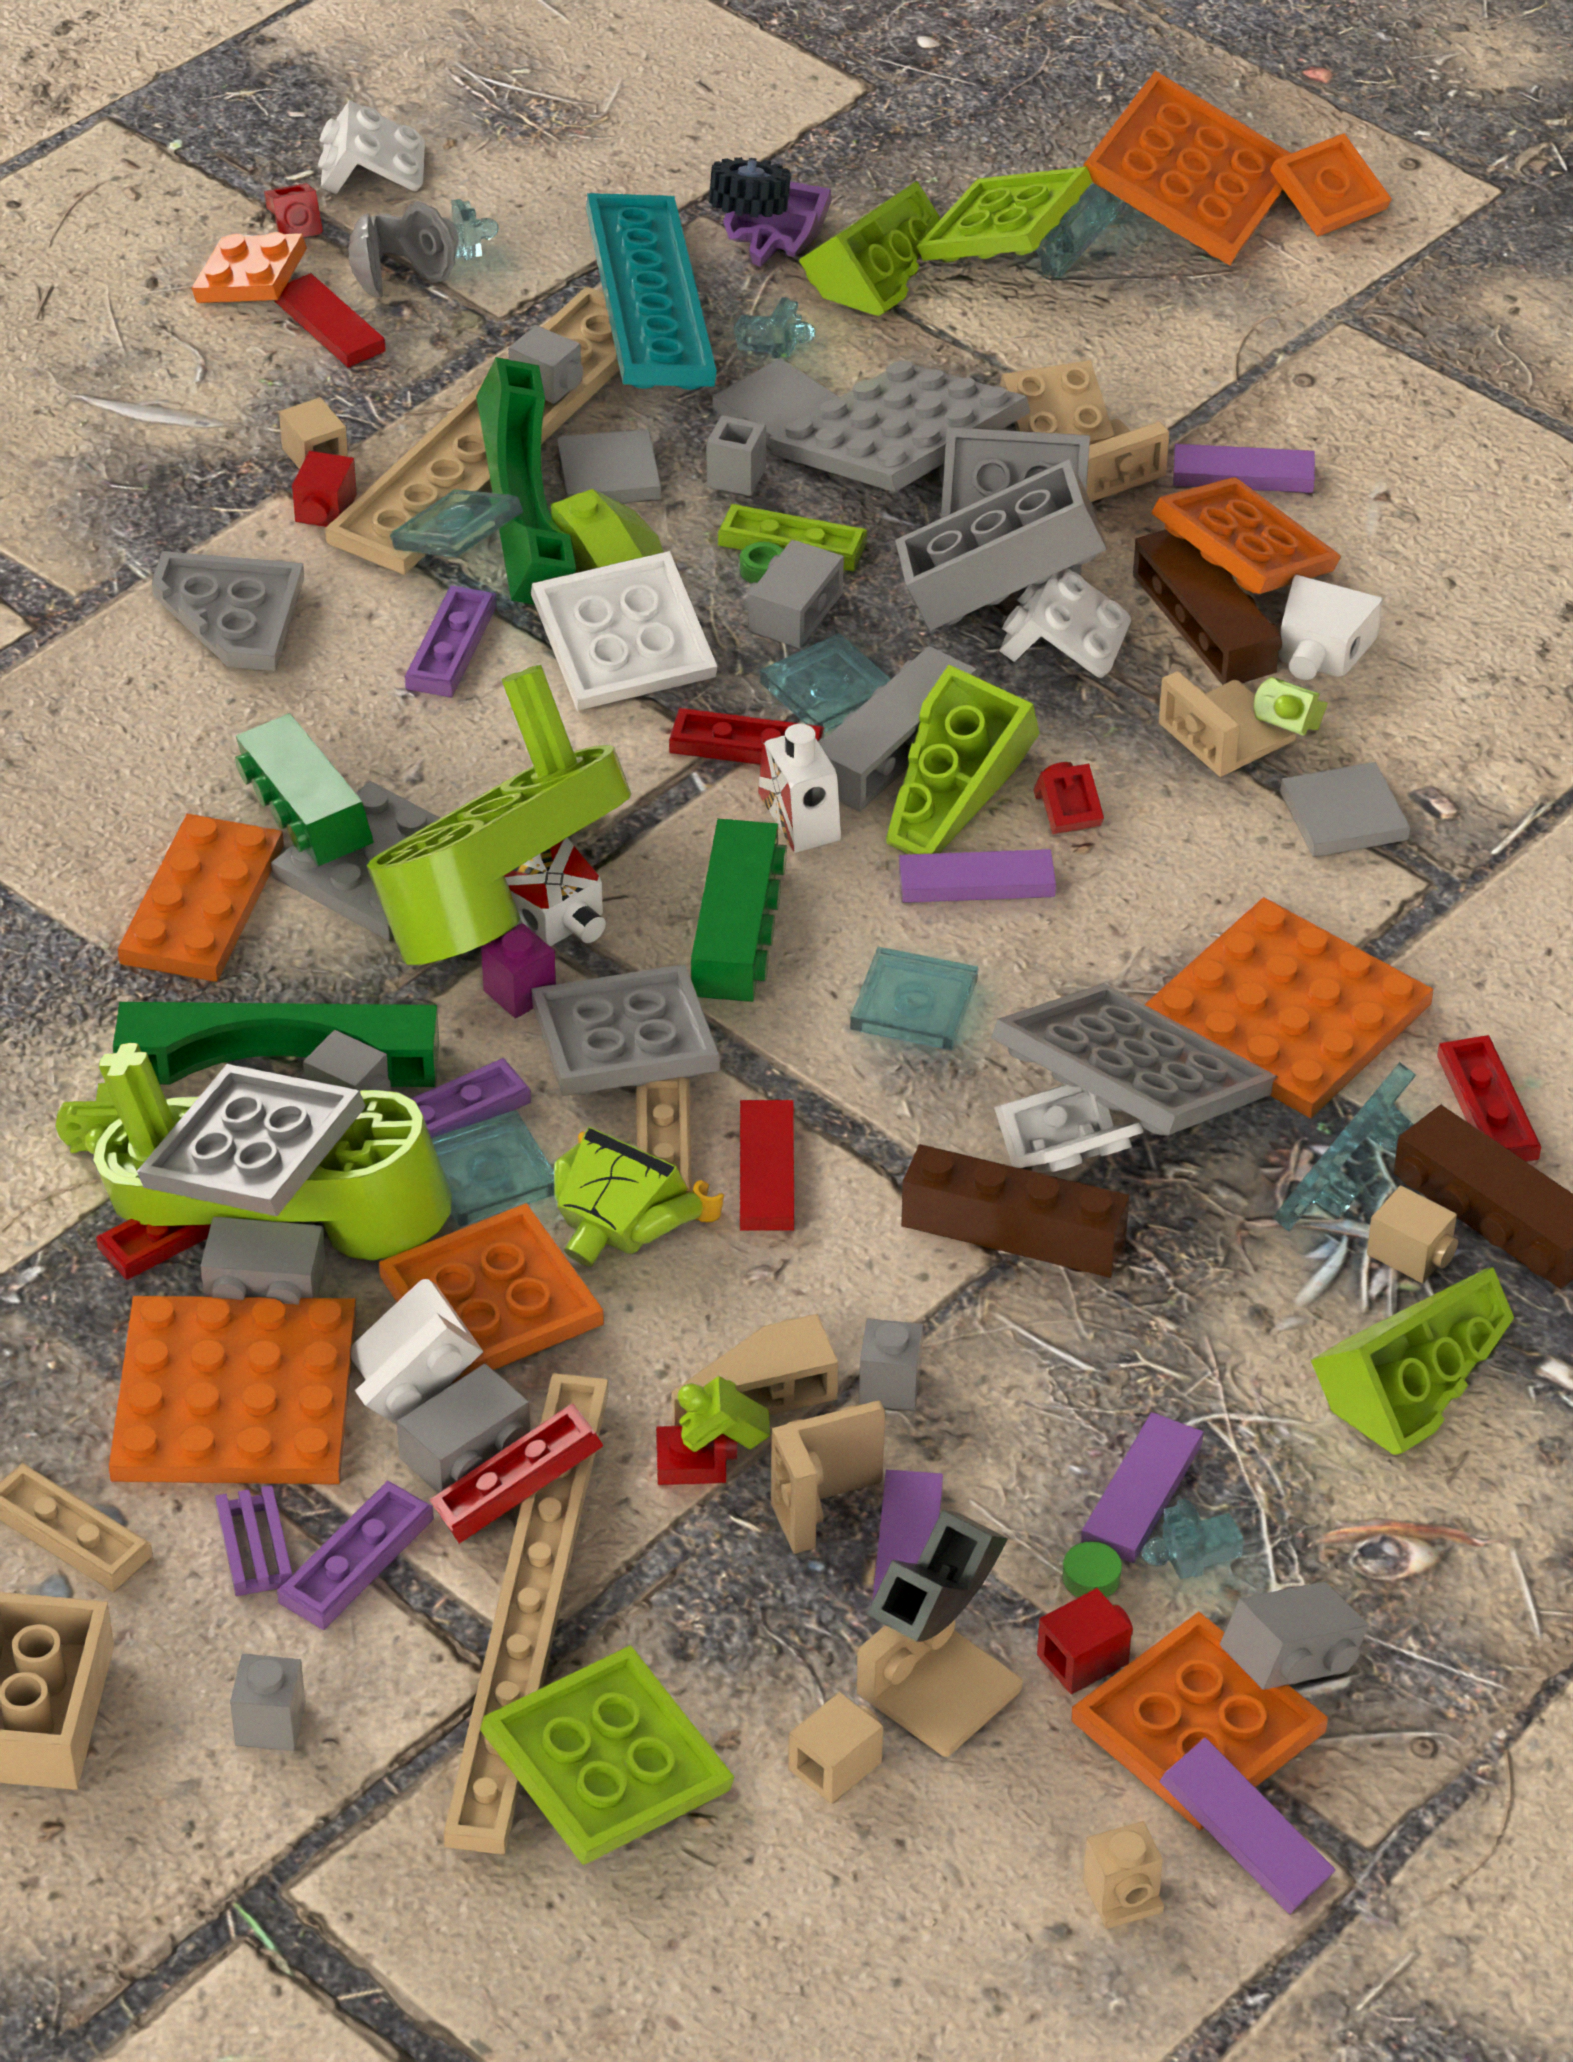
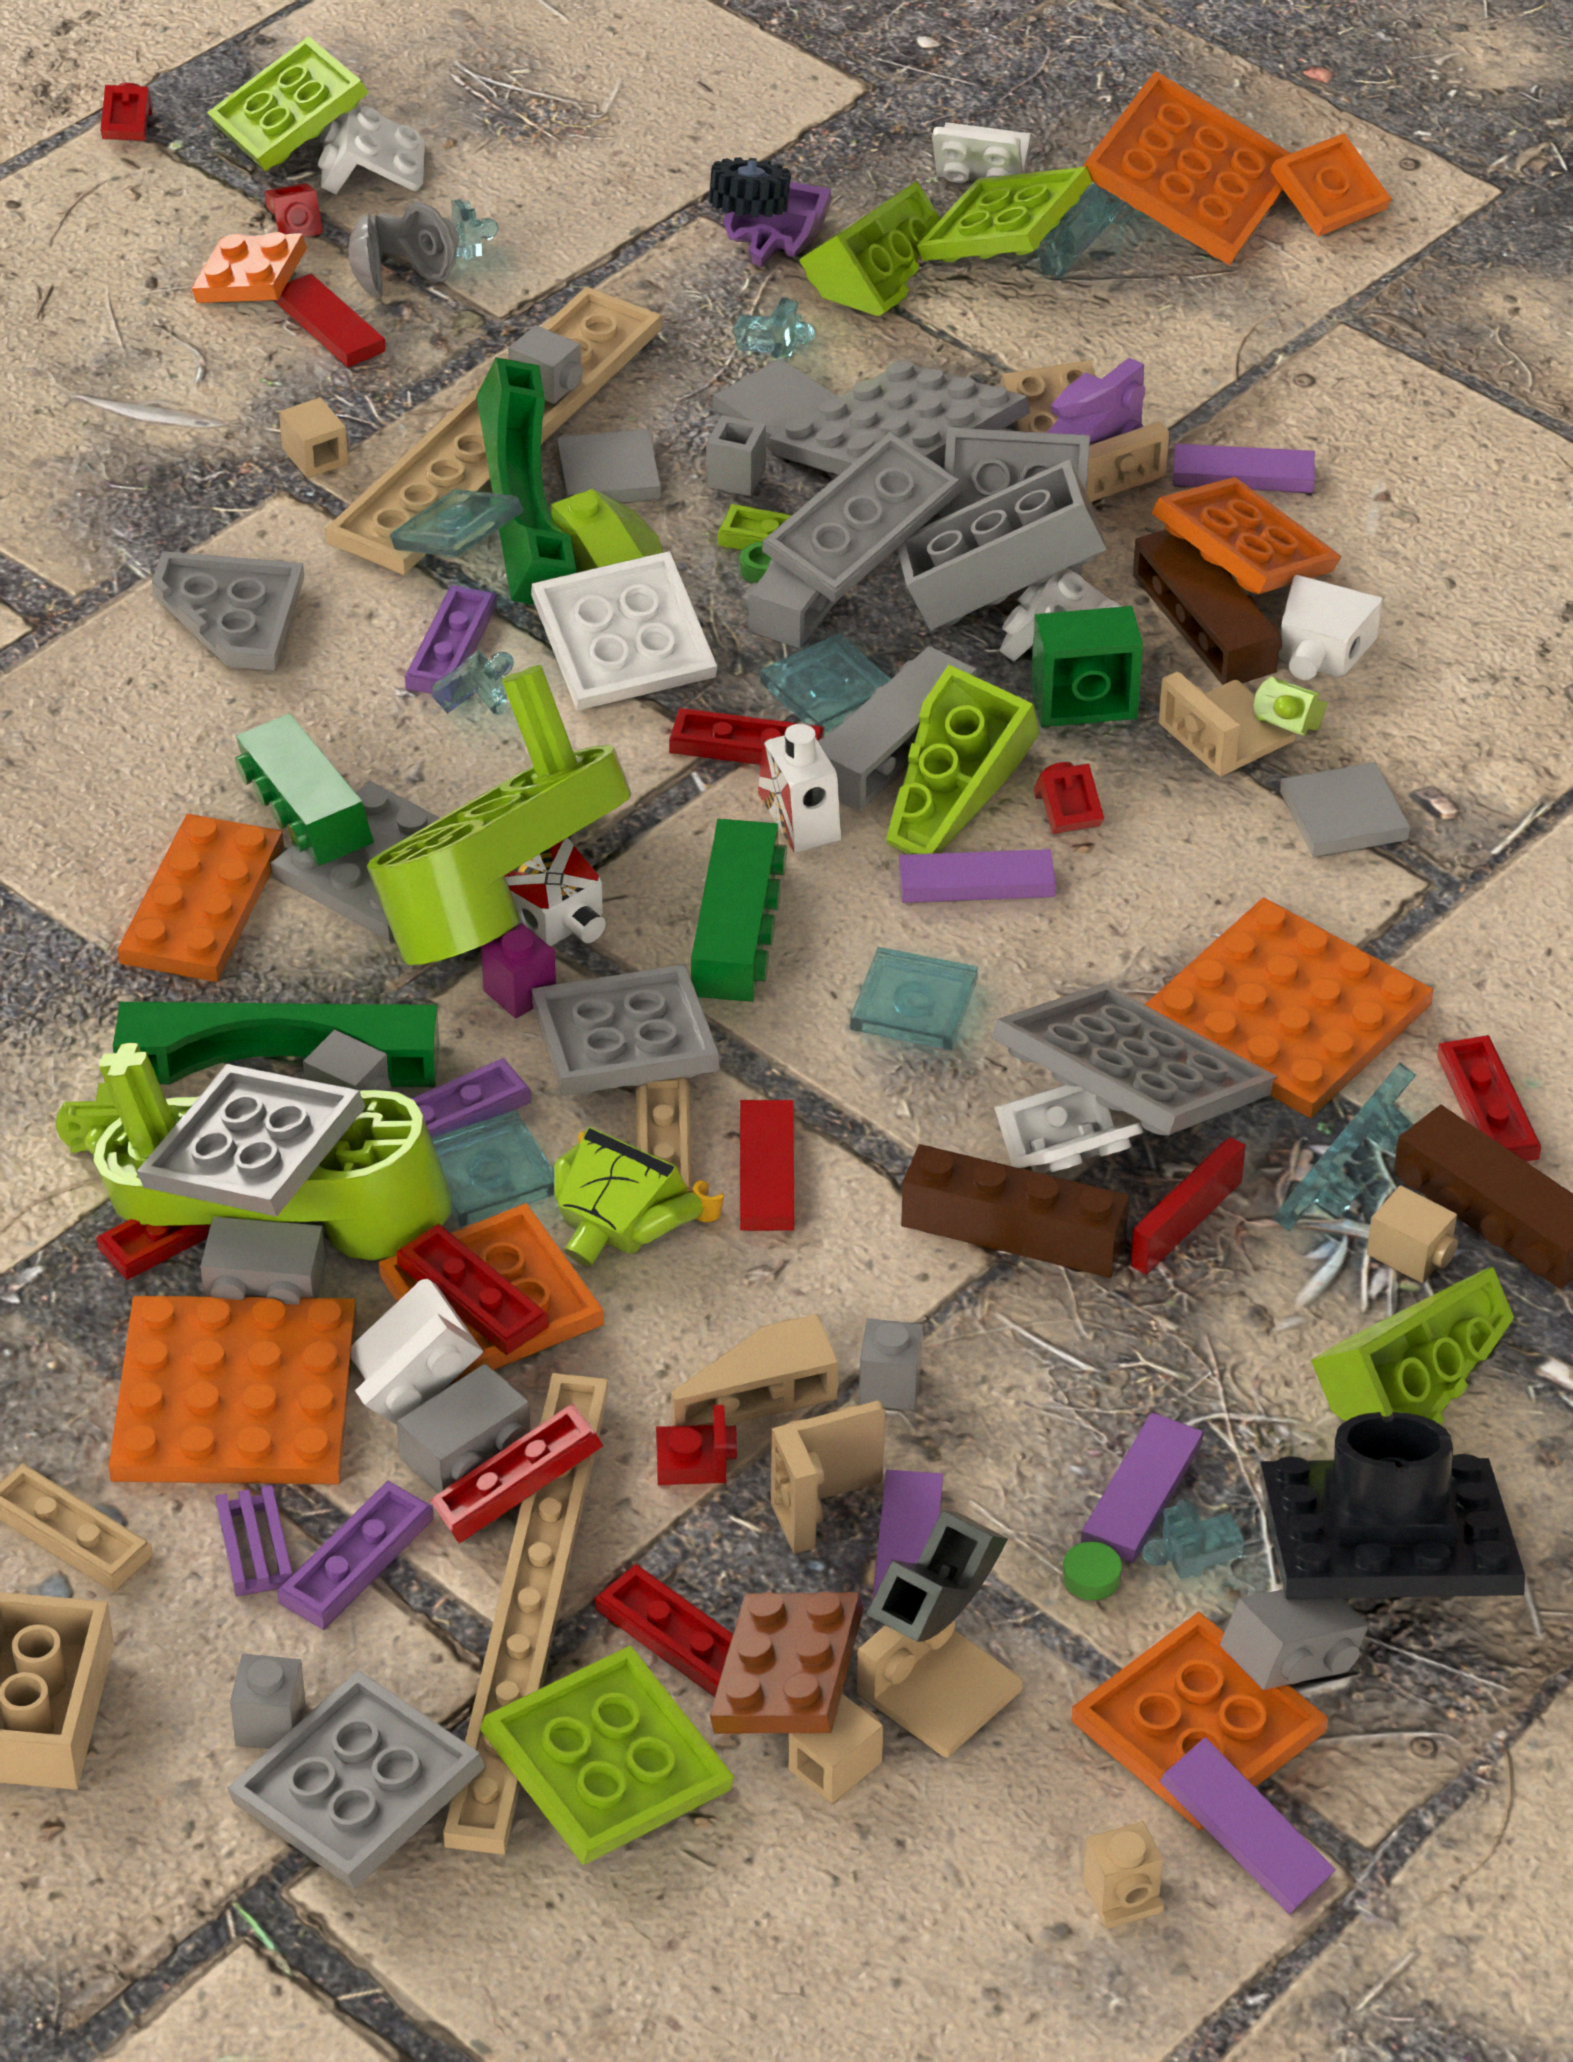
red brick [292,451,357,527] -> none
teal plate [586,193,717,390] -> none
lime piece [677,1376,770,1452] -> none
red brick [1037,1588,1133,1695] -> none
none -> red bracket [100,82,153,141]
none -> lime plate [207,36,369,171]
none -> light grey plate [227,1670,485,1890]
none -> red tile [396,1223,549,1356]
none -> clear light blue piece [432,649,514,716]
none -> red tile [596,1564,733,1697]
none -> dark orange plate [710,1591,864,1734]
none -> light grey tile [762,432,962,603]
none -> white bracket [932,122,1032,183]
none -> green brick [1031,606,1143,727]
none -> medium lavender plate [1047,358,1145,445]
none -> red tile [1130,1137,1246,1275]
none -> black piece [1260,1412,1525,1599]

